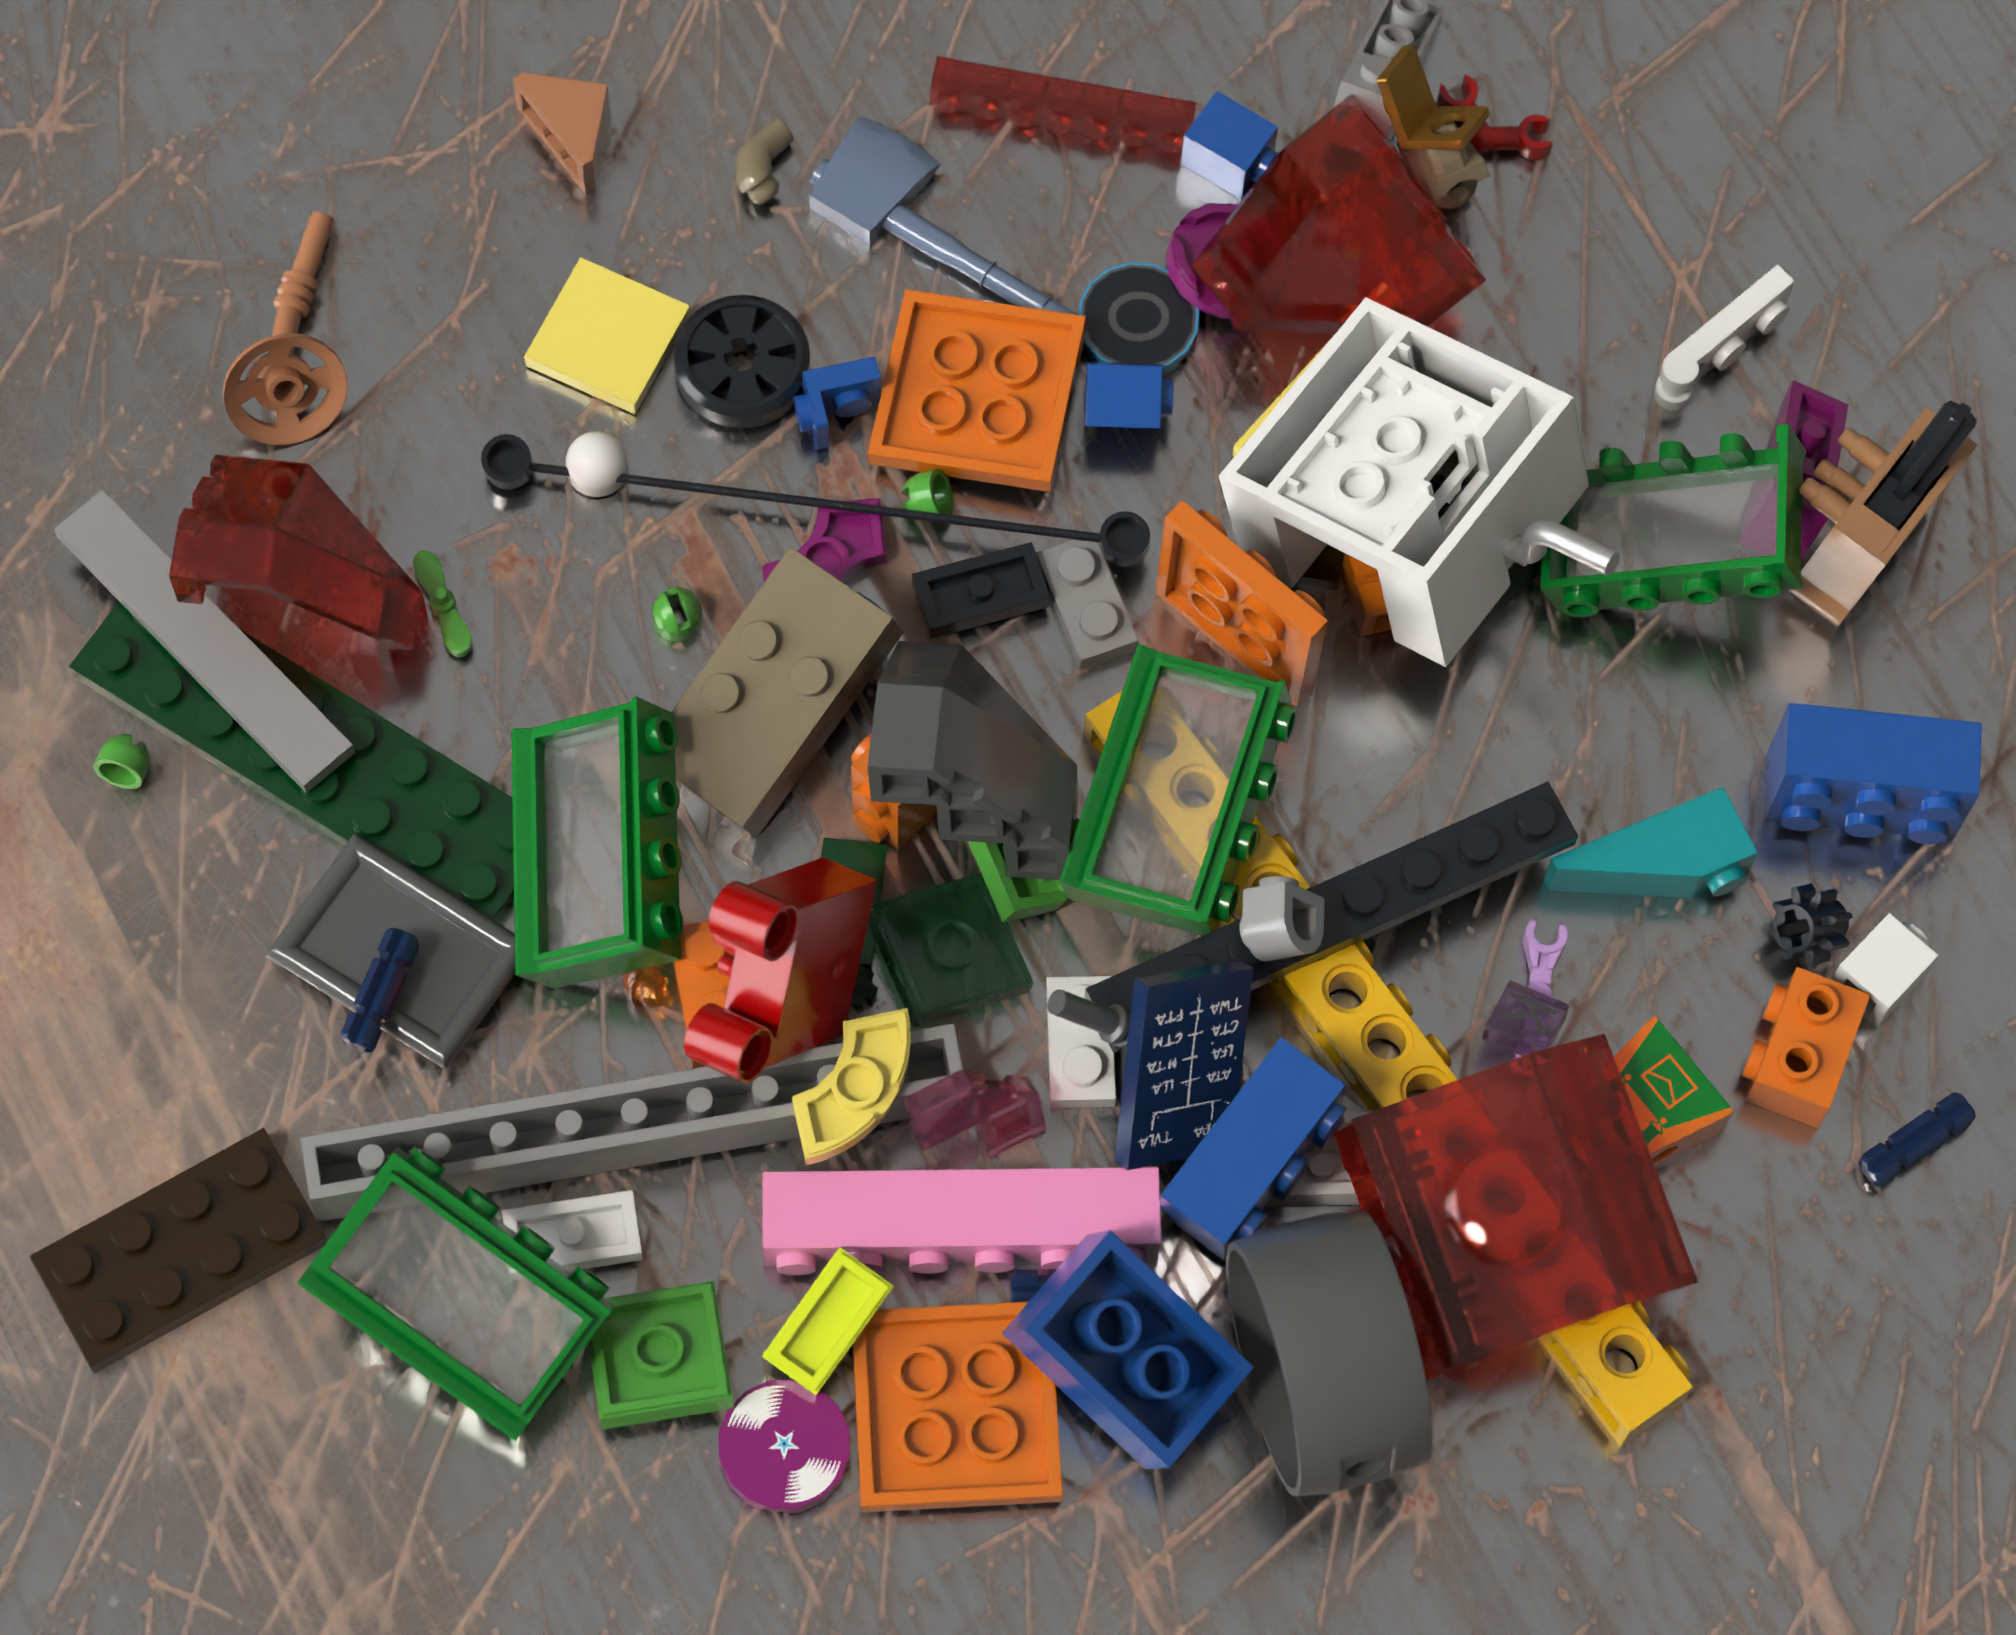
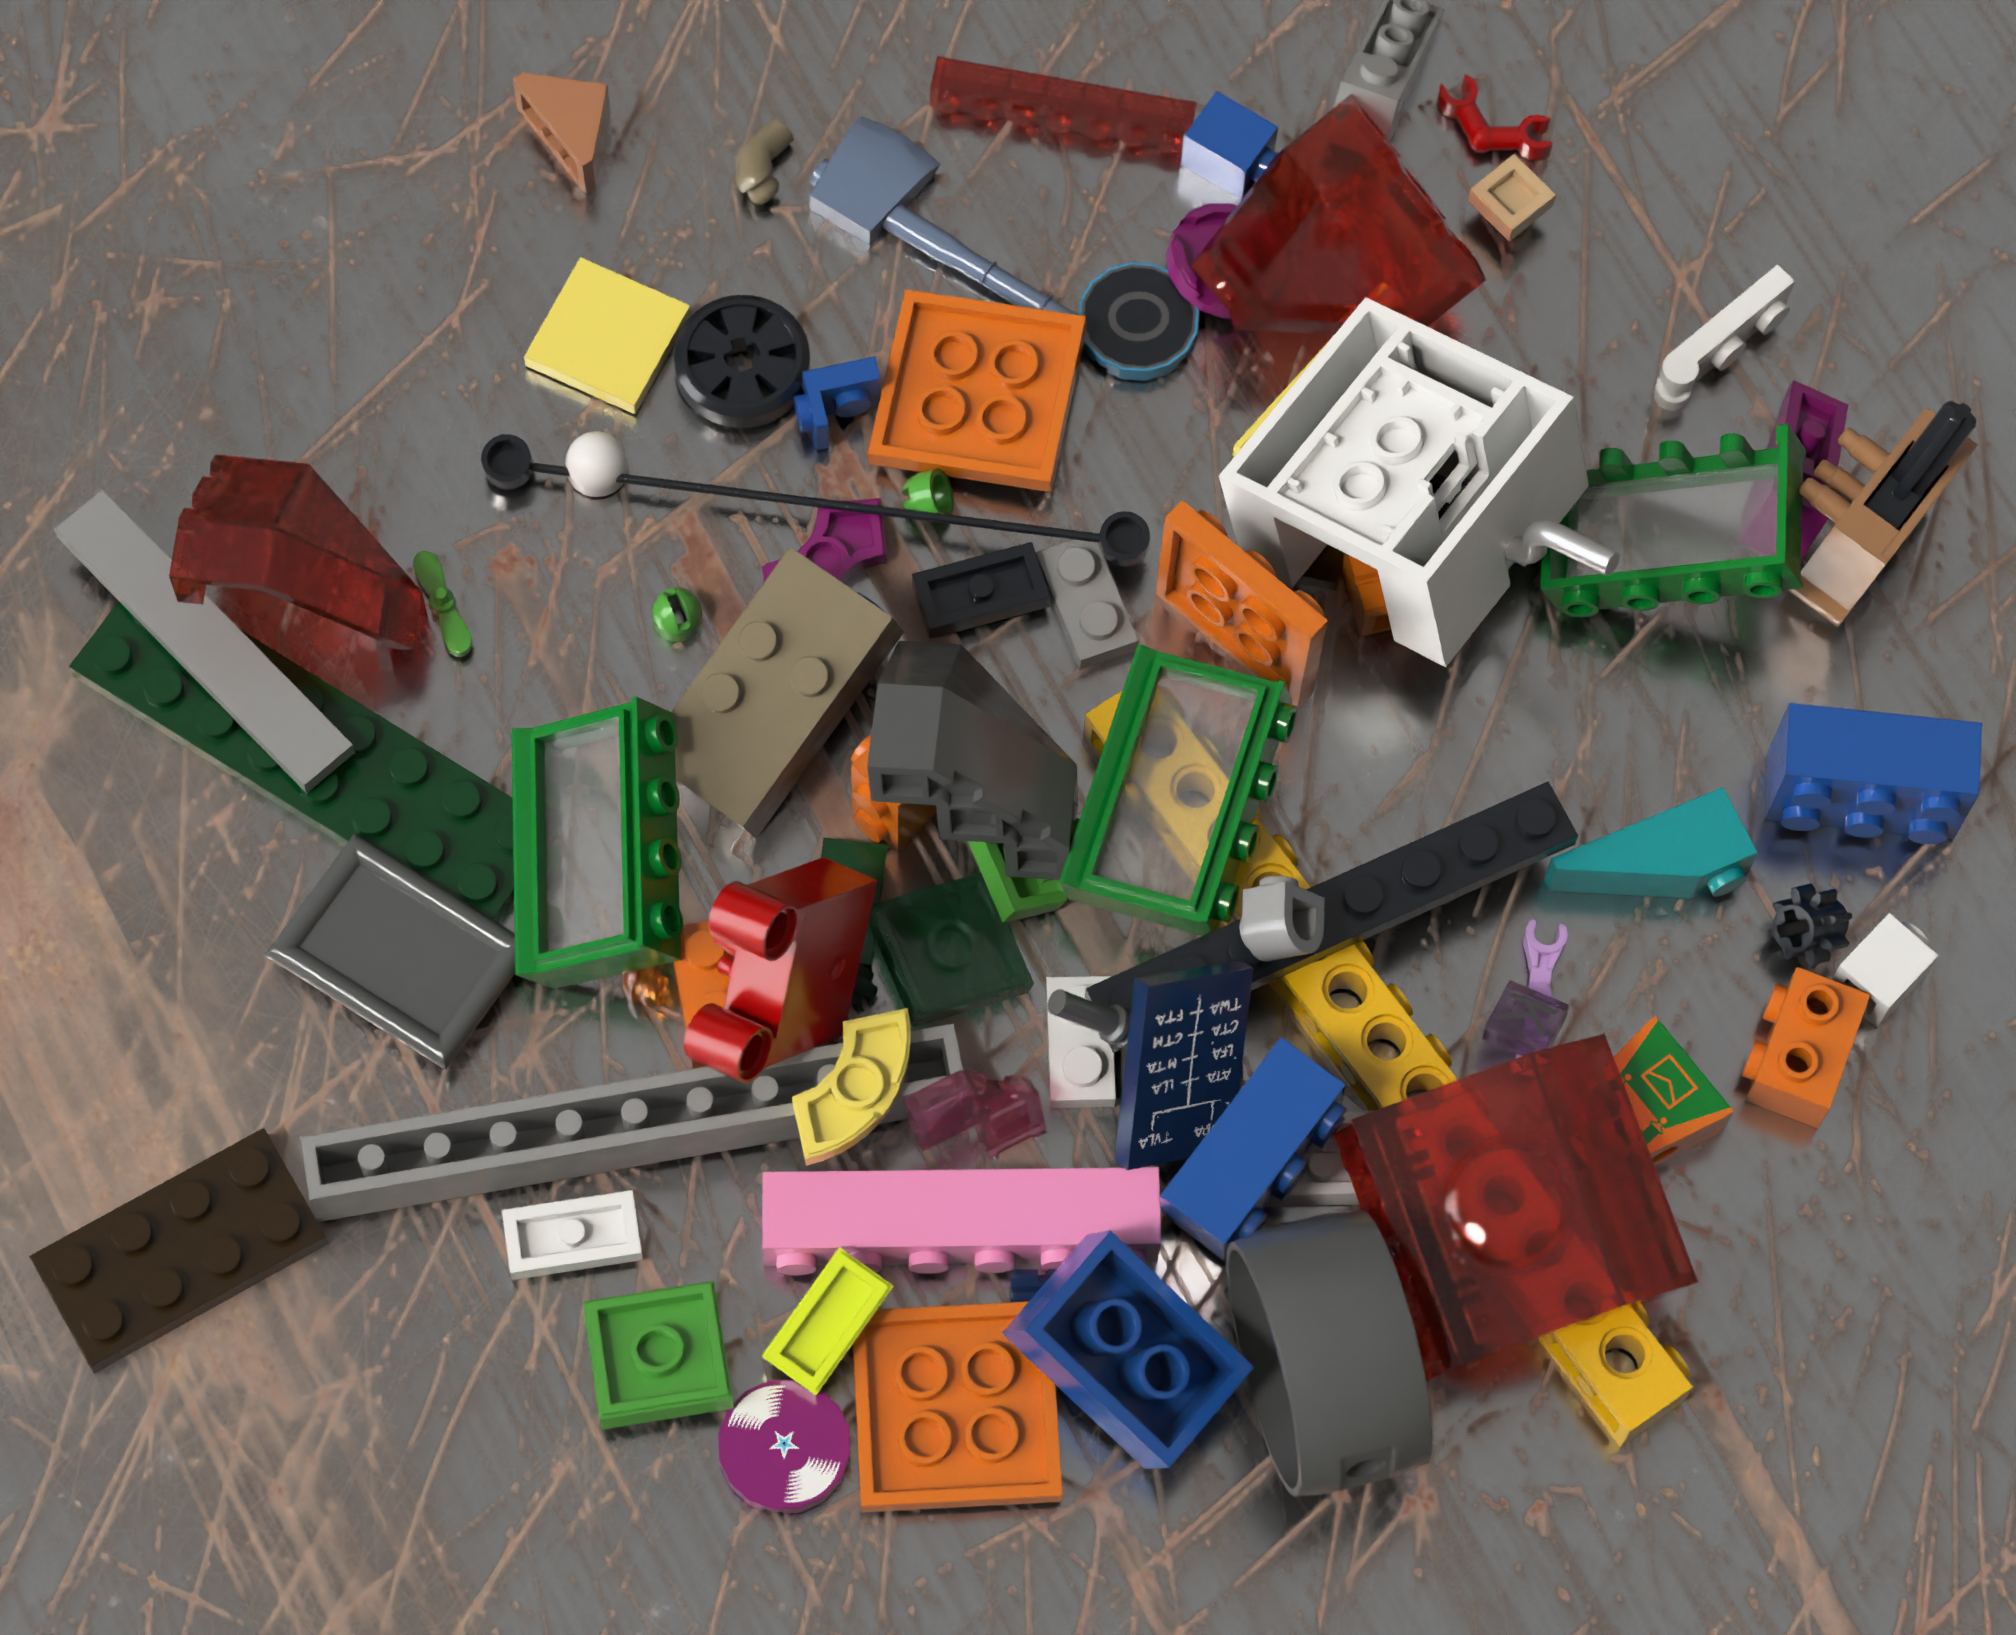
bright green hinge [93,734,150,789] -> none
nougat dish [223,212,348,445] -> none
window [297,1146,613,1442] -> none
dark blue axle [341,928,419,1053] -> none
blue brick [1084,362,1174,429] -> none
pearl gold bracket [1377,46,1490,149] -> none
dark tan hips [1396,102,1490,209] -> none
dark blue axle [1858,1092,1976,1187] -> none
none -> tan tile [1467,154,1556,241]

